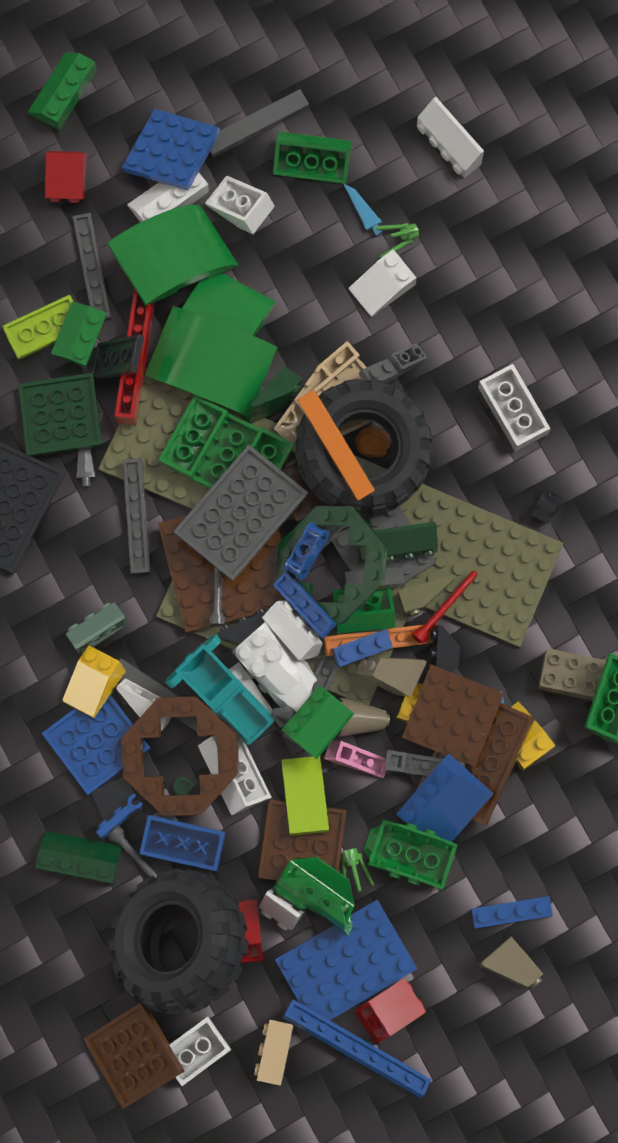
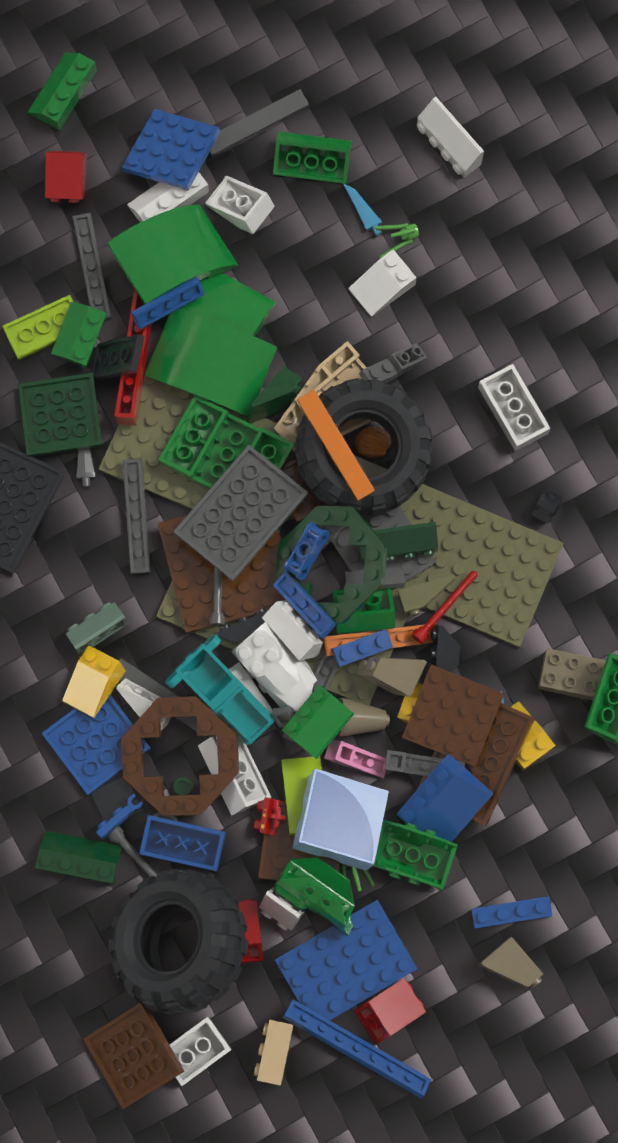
none -> blue tile [131,277,204,330]
none -> red hips [254,797,286,836]
none -> tile [292,769,389,871]

